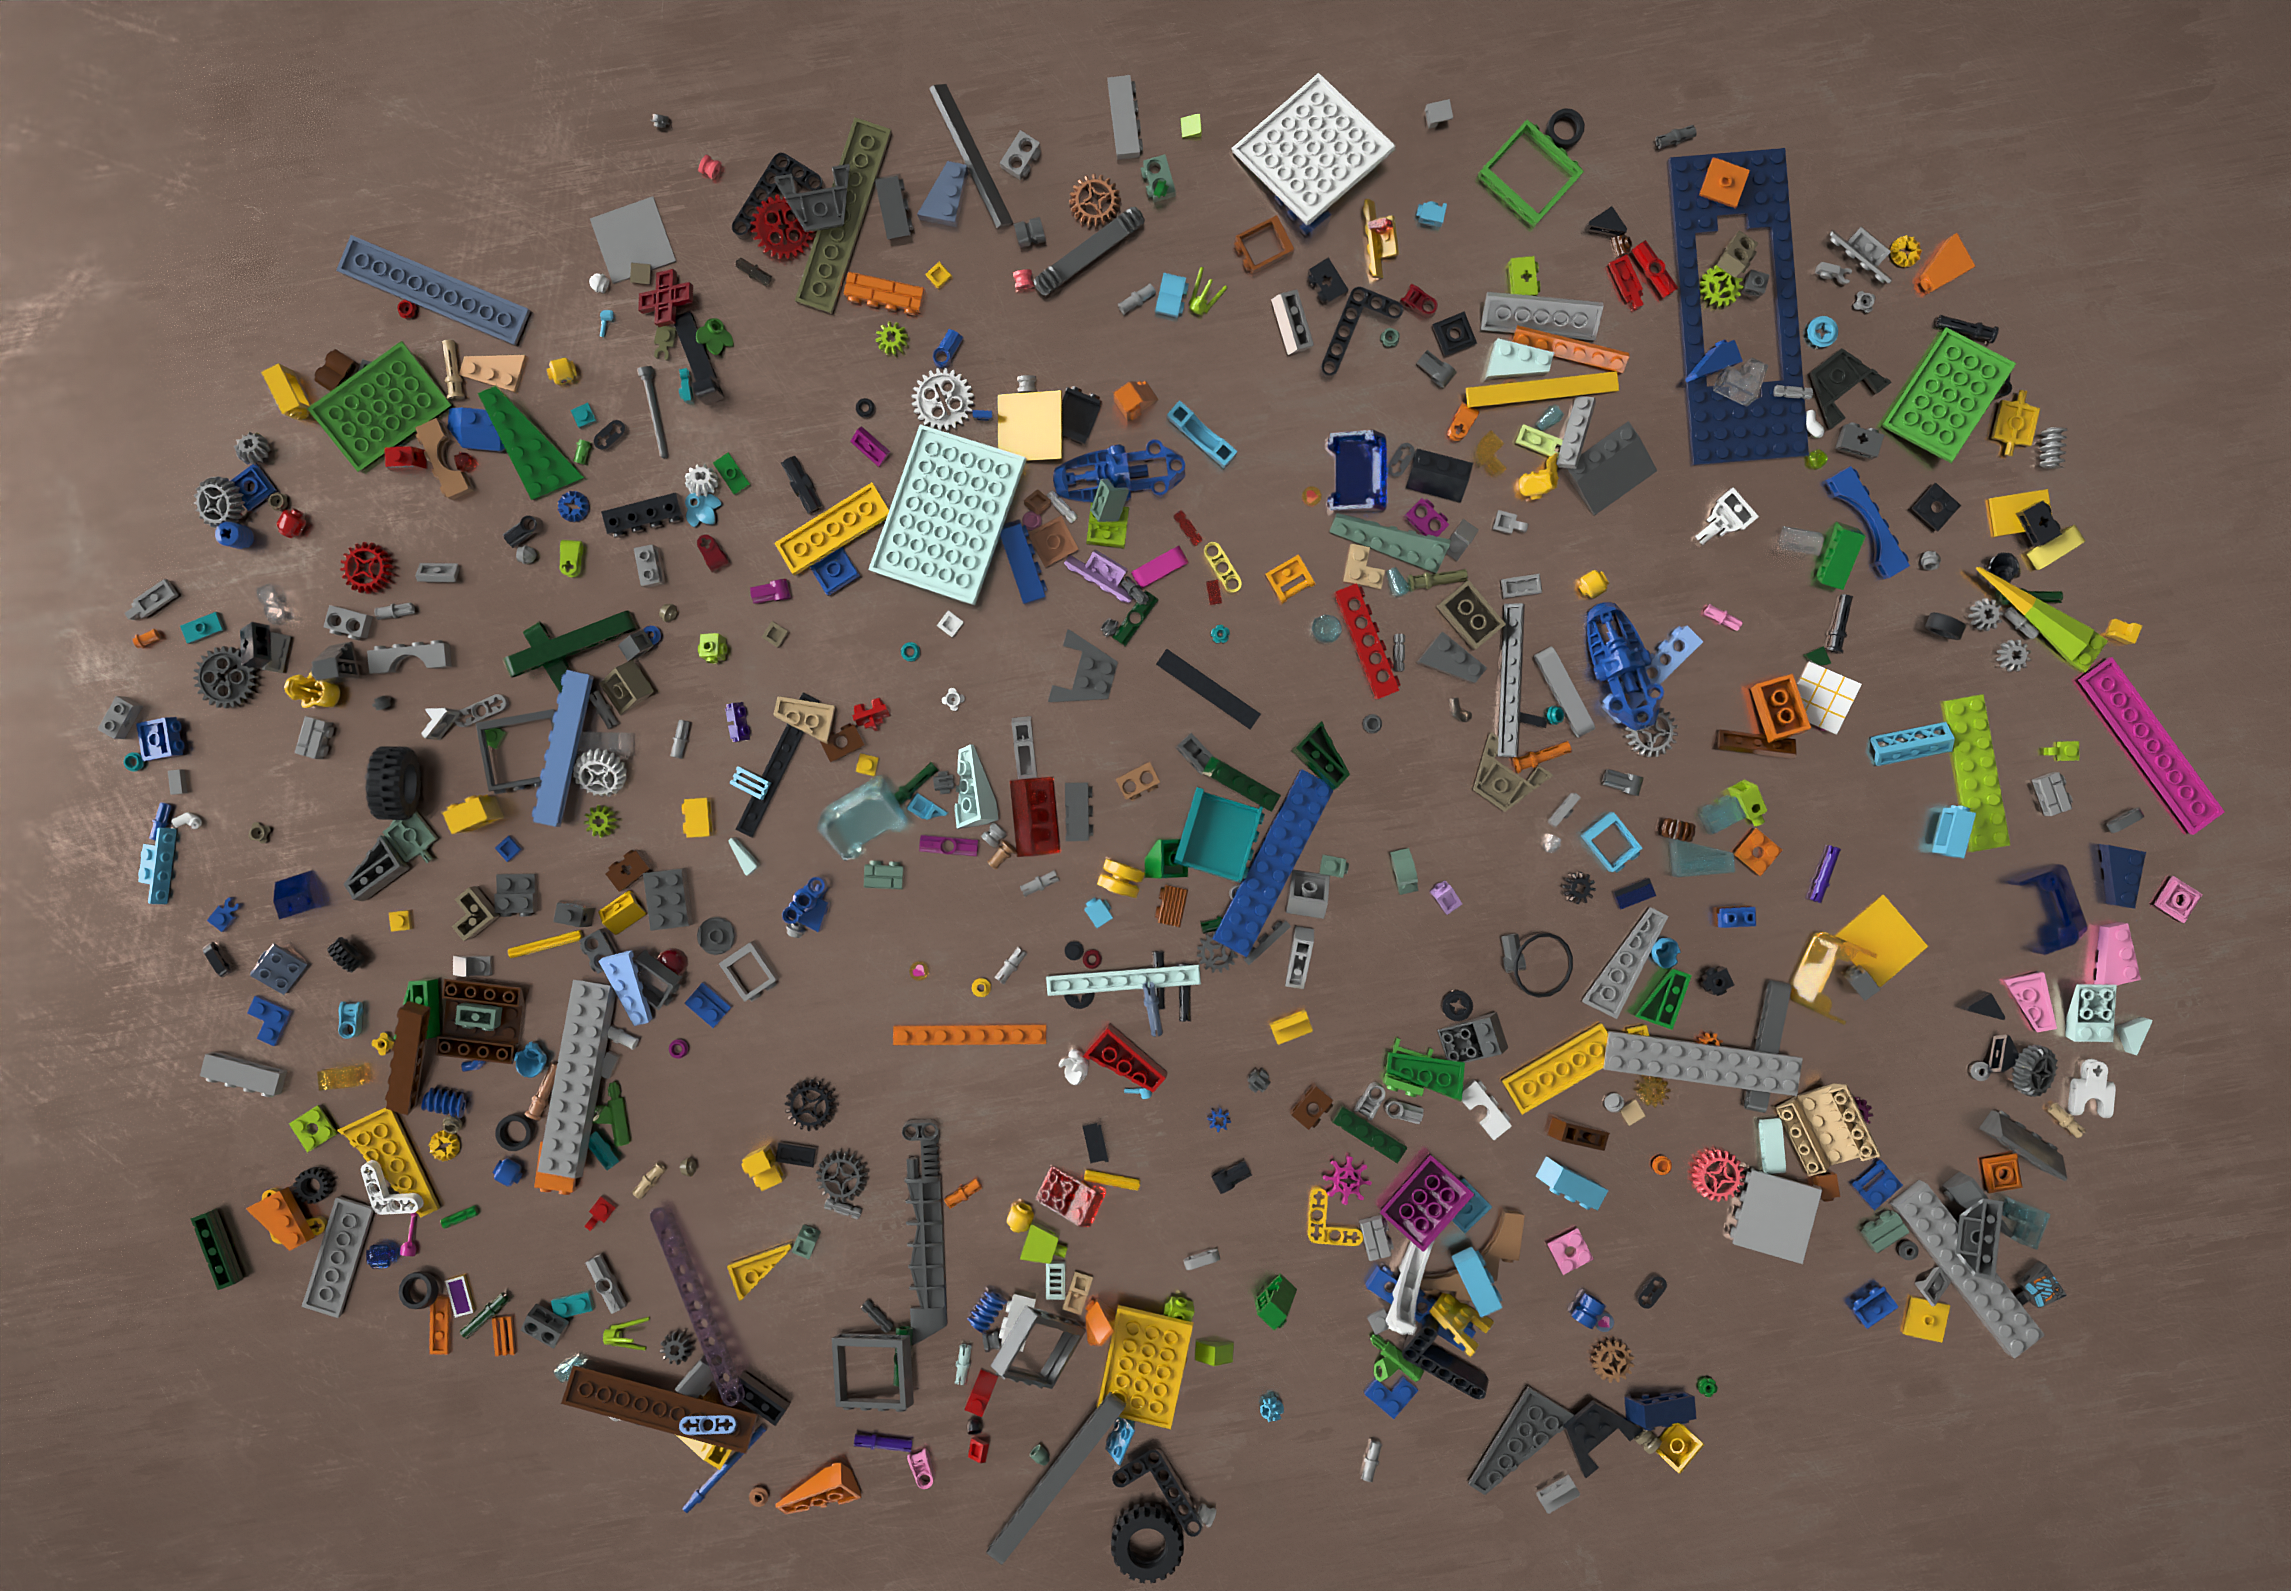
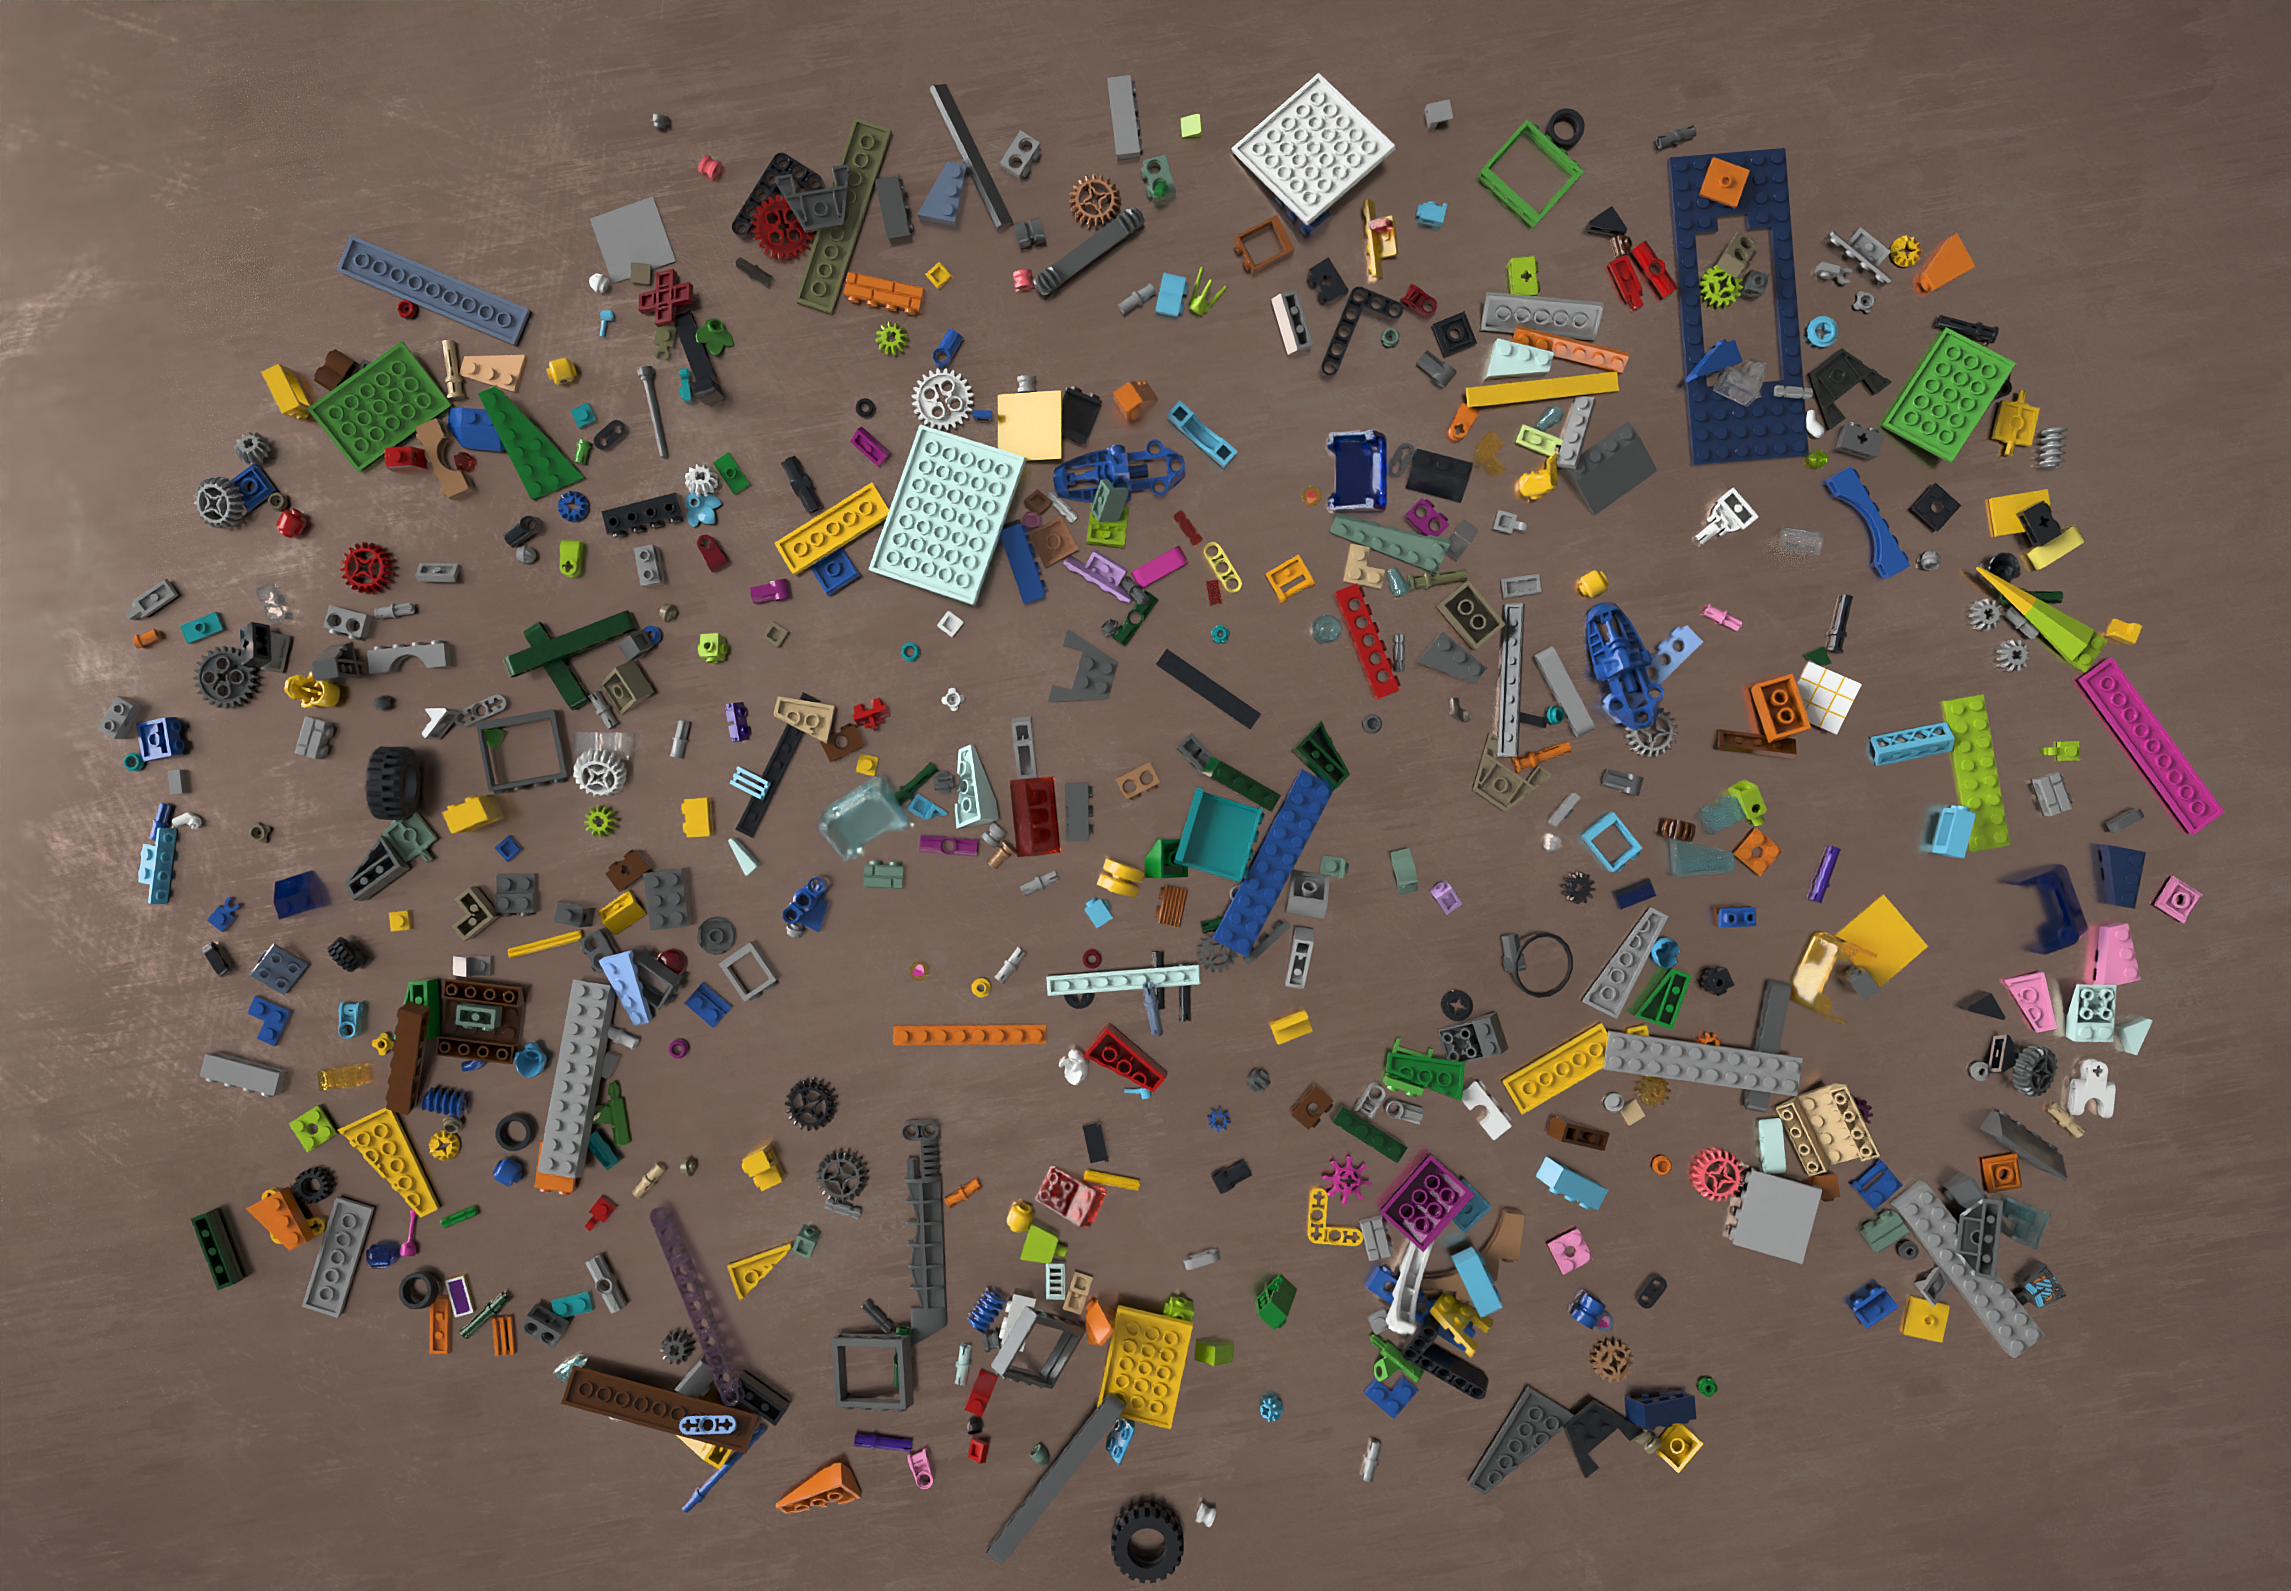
blue piece [215,522,254,549] -> none
white beam [361,1160,424,1215] -> none
nougat pin [525,1062,557,1121] -> none
medium blue brick [532,670,594,827] -> none
lime plant [603,1317,650,1351] -> none
nougat plate [749,1487,769,1507] -> none
black plate [775,1142,817,1168] -> none
black plate [1064,941,1084,961] -> none
black beam [1112,1448,1204,1537] -> none
light grey panel [1536,1474,1580,1514] -> none
green wedge [1817,521,1866,590] -> none
black tyre [1925,612,1966,640] -> none

